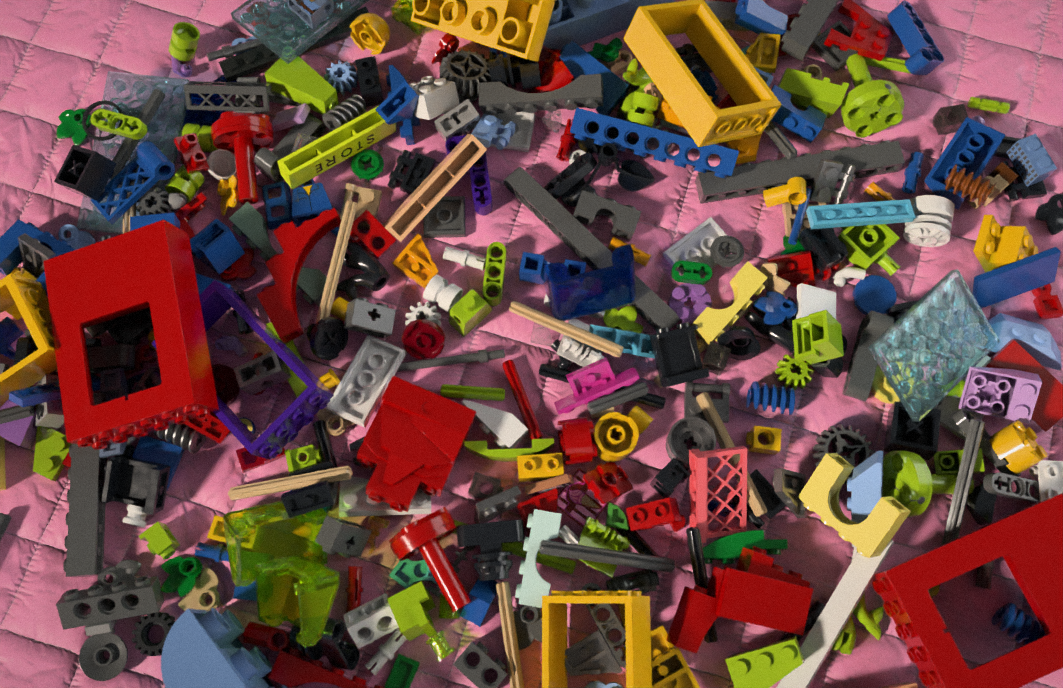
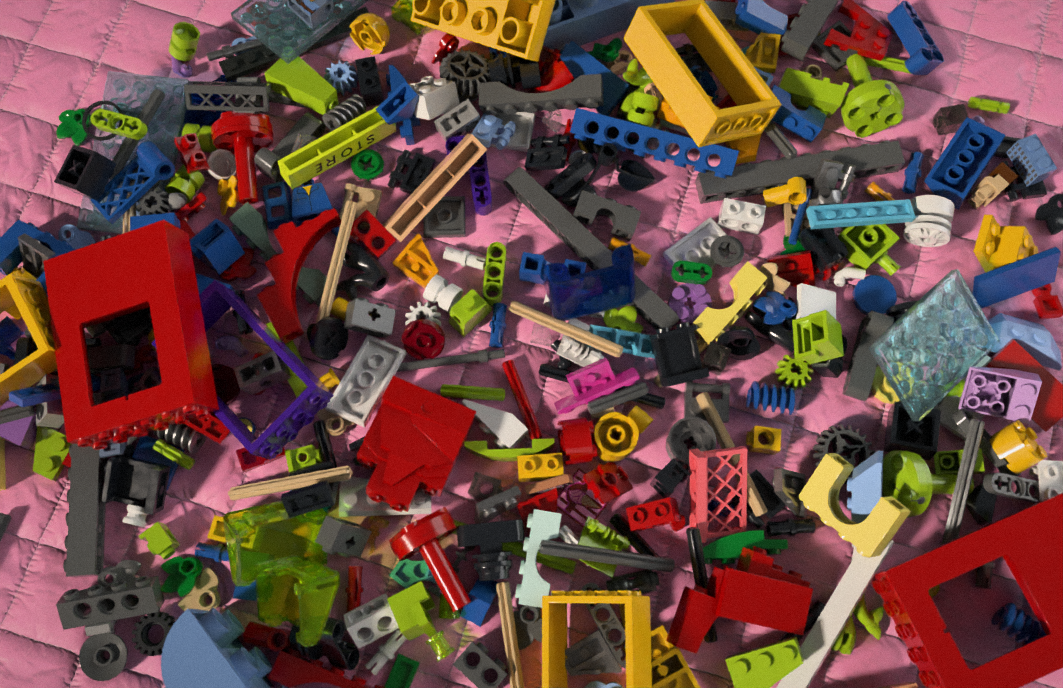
lavender tile [272,103,311,131] -> none
bright green tile [605,503,629,530] -> none
dark orange piece [945,164,997,206] -> none
none -> lime axle [153,439,195,470]
none -> blue pin [489,303,507,348]
none -> black plate [524,134,570,171]
none -> white brick [717,198,766,235]
none -> black pin [766,518,815,537]
none -> flat silver hair [808,190,842,206]

